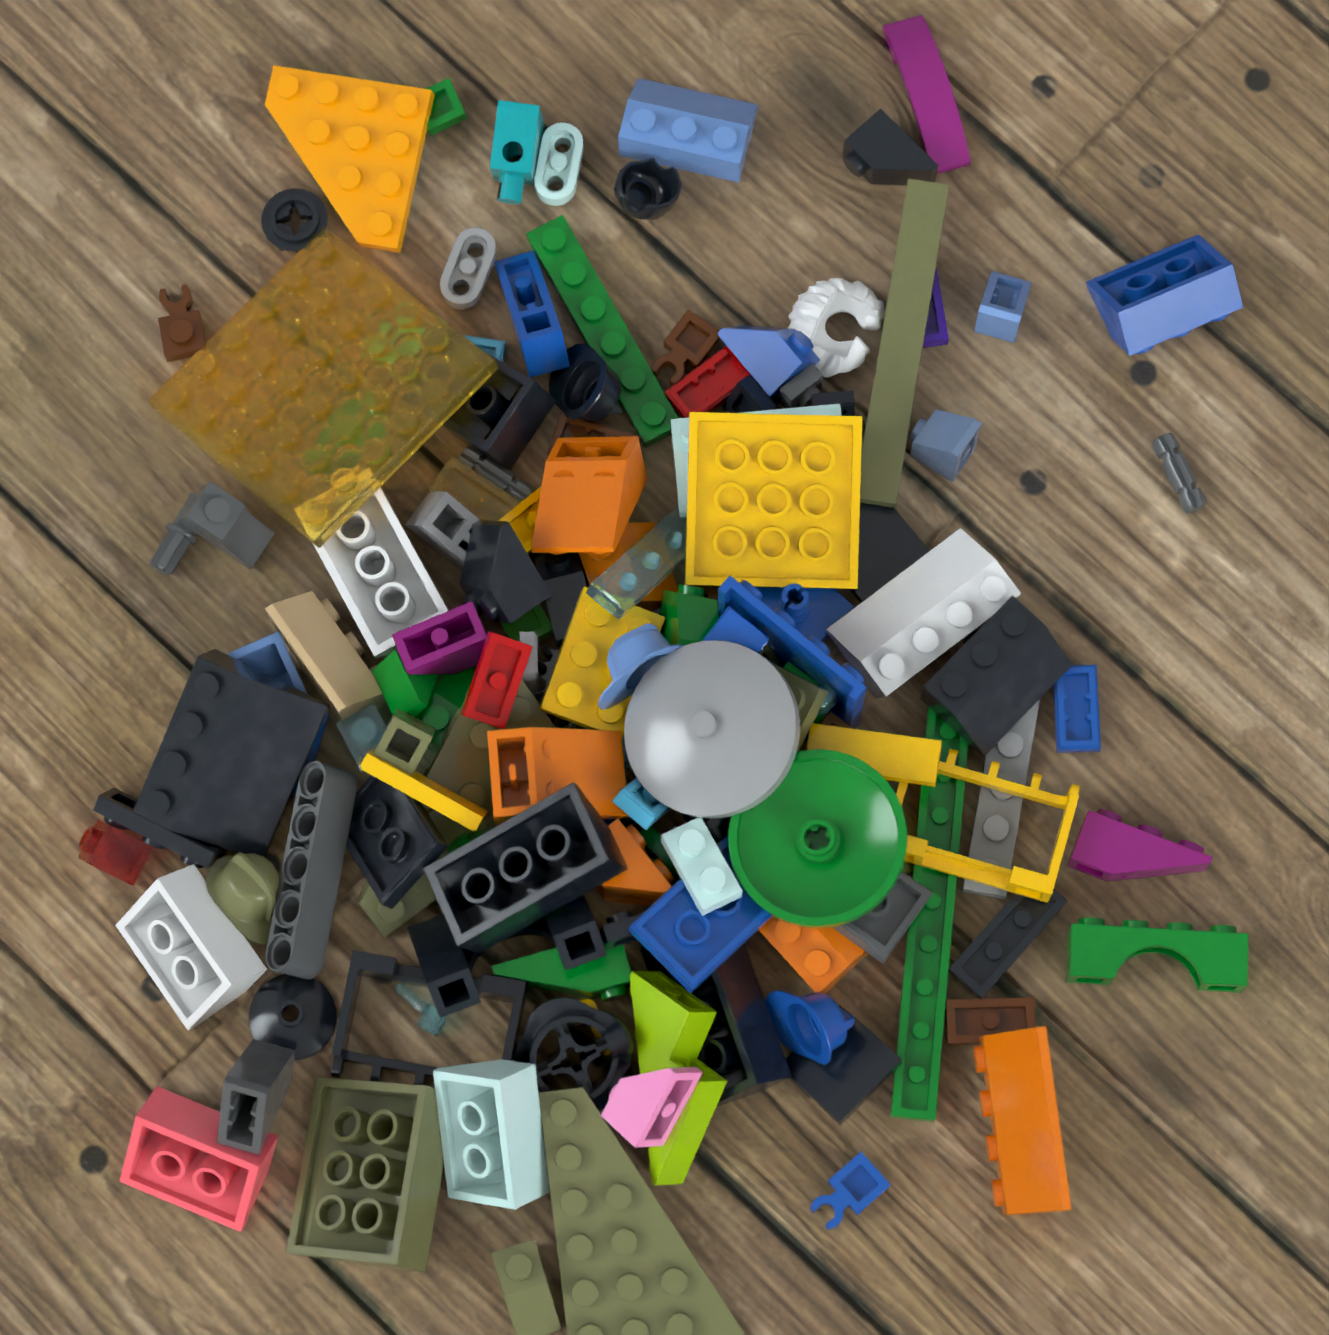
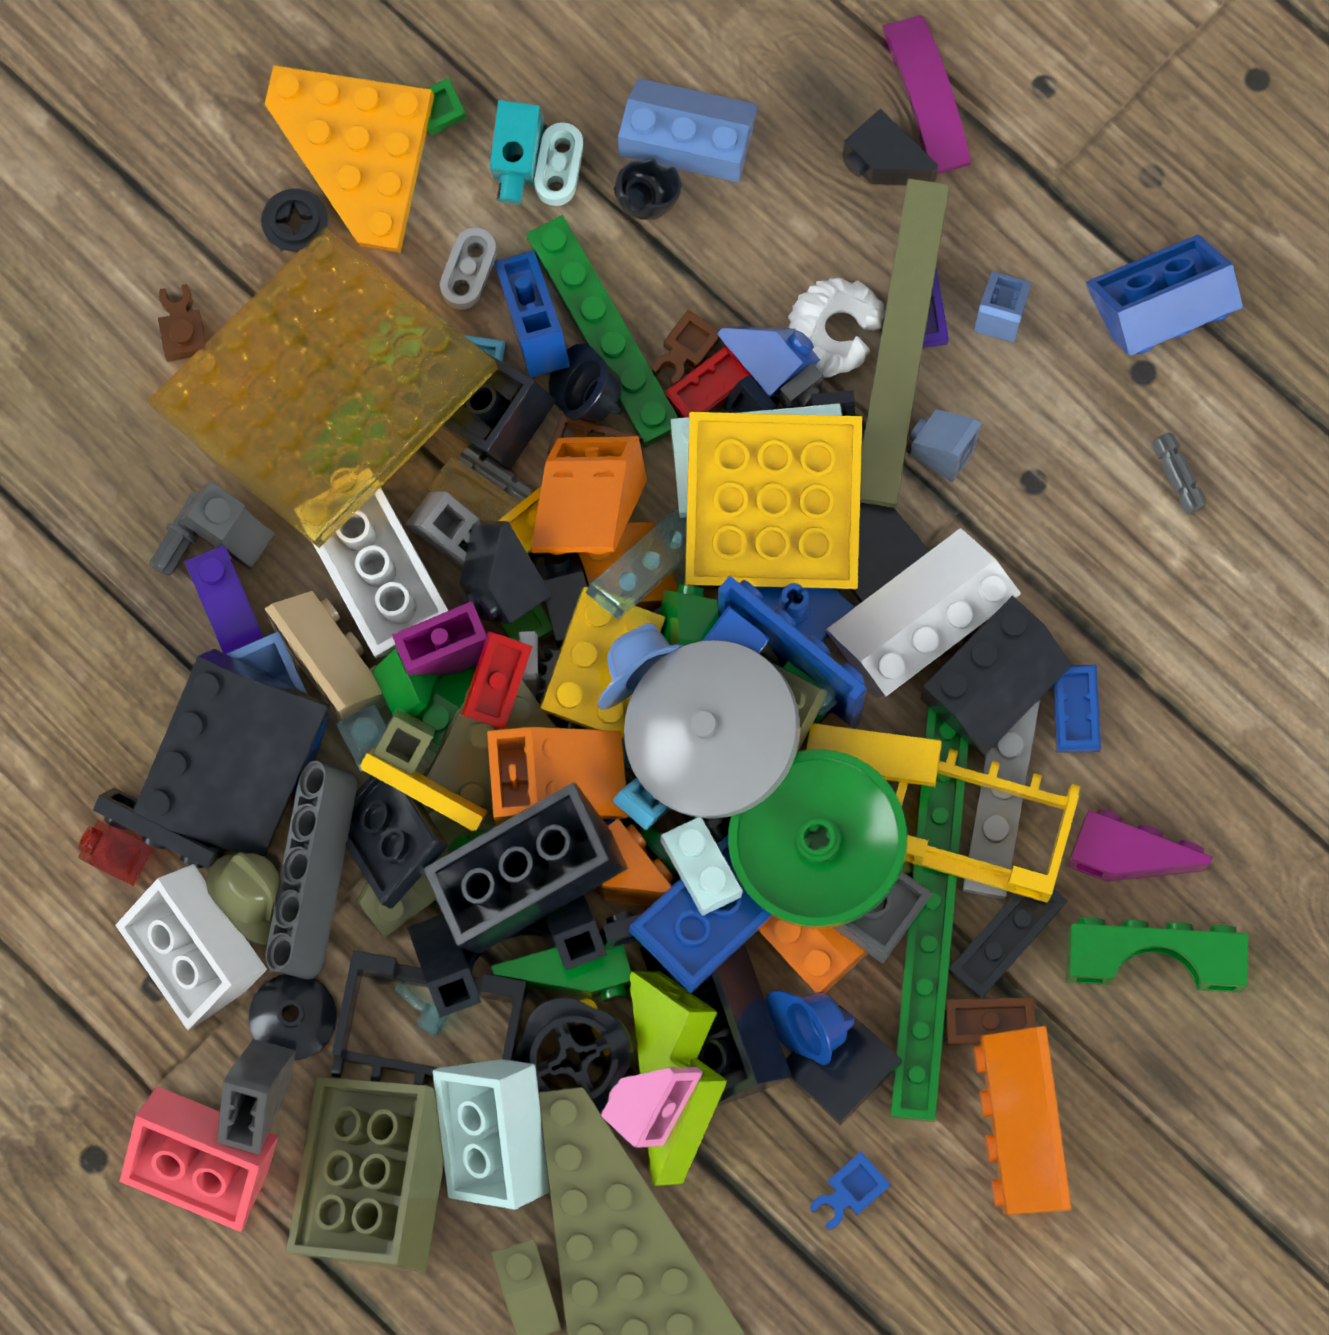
none -> dark purple slope [185,545,264,654]

